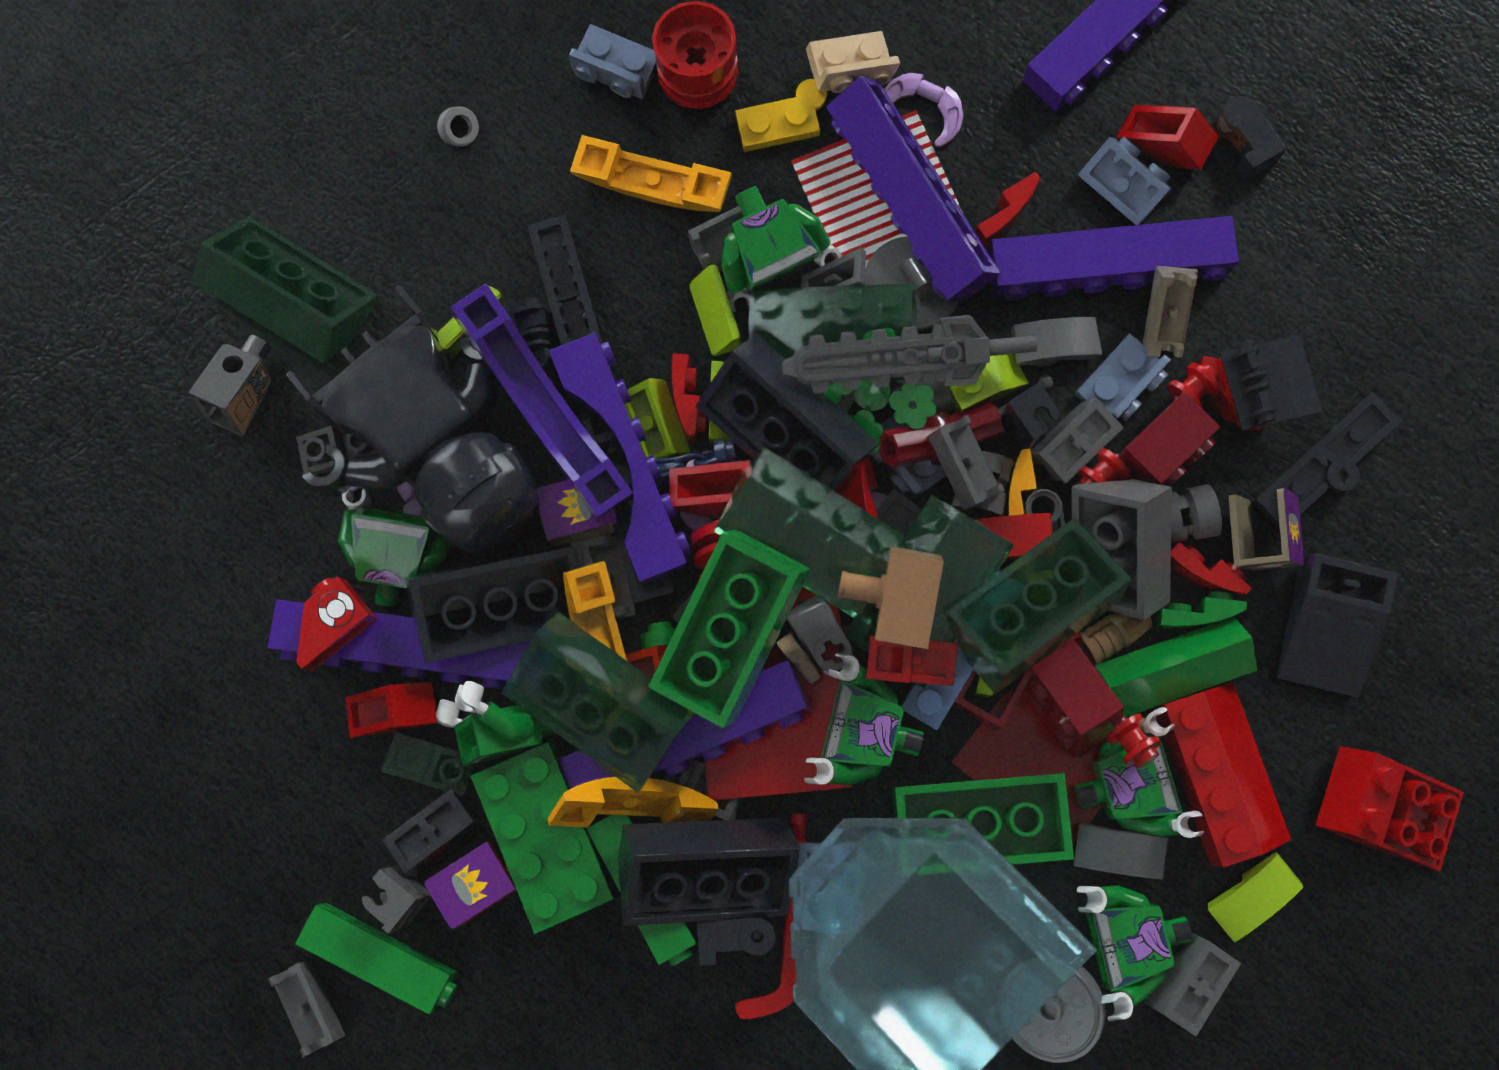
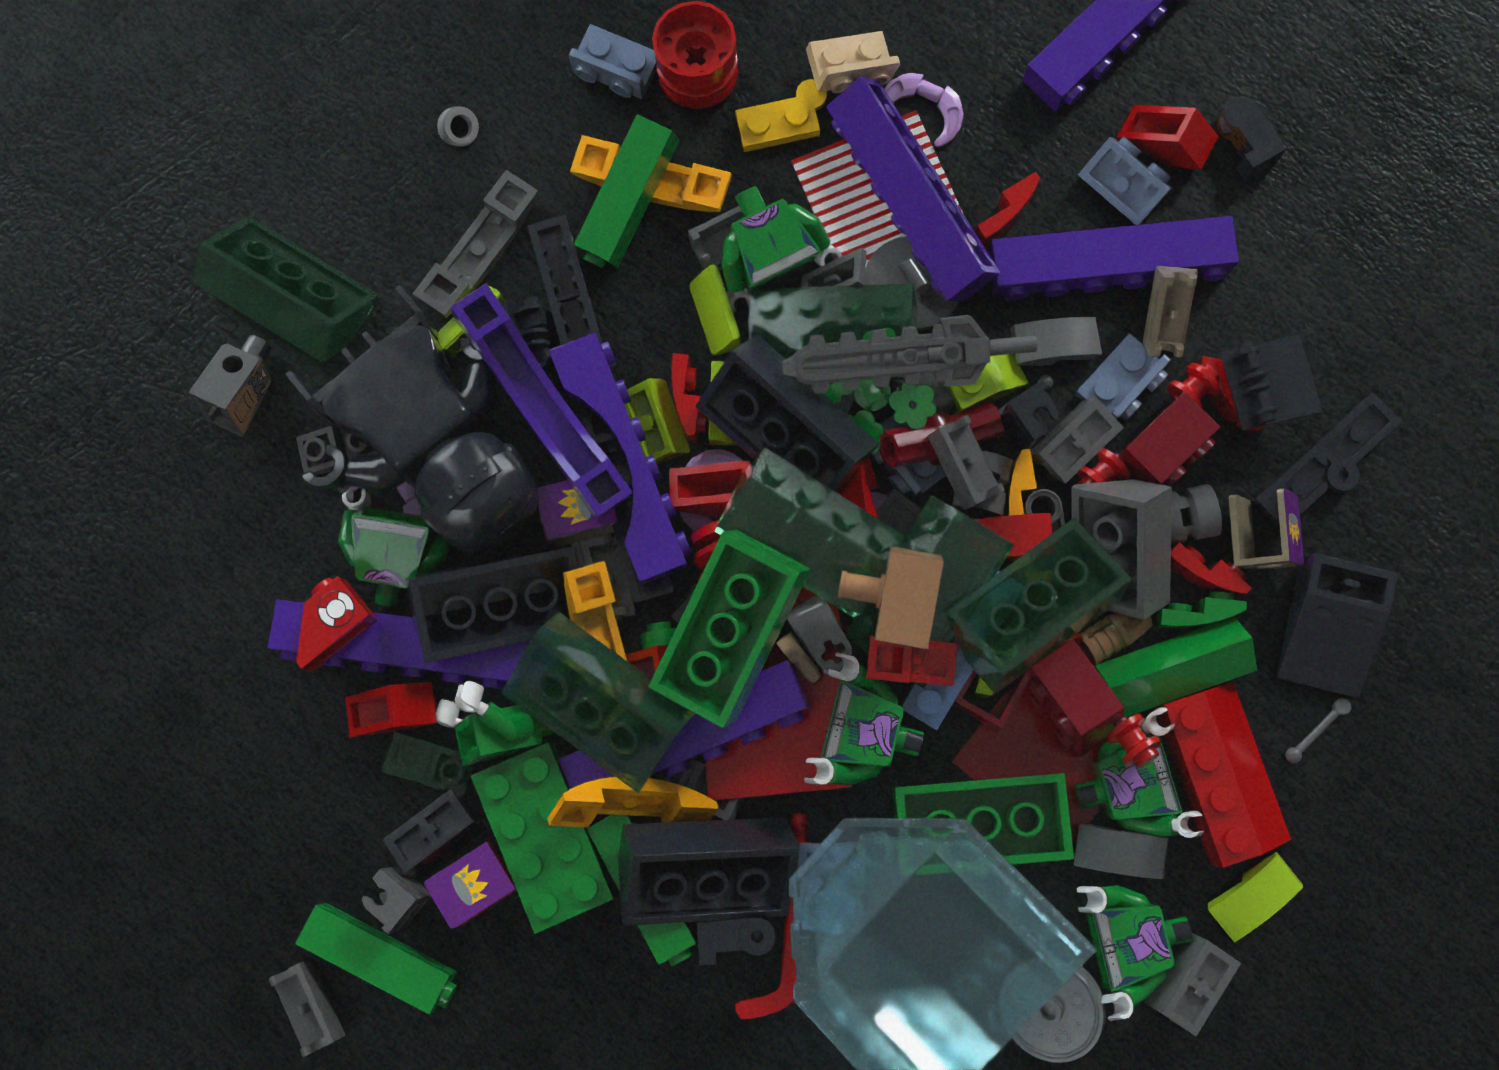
dark blue piece [654,438,740,491] -> none
red slope [1315,746,1464,871] -> none
none -> dark grey slope [413,170,539,318]
none -> green brick [574,114,680,269]
none -> dark grey hinge [1285,698,1351,764]

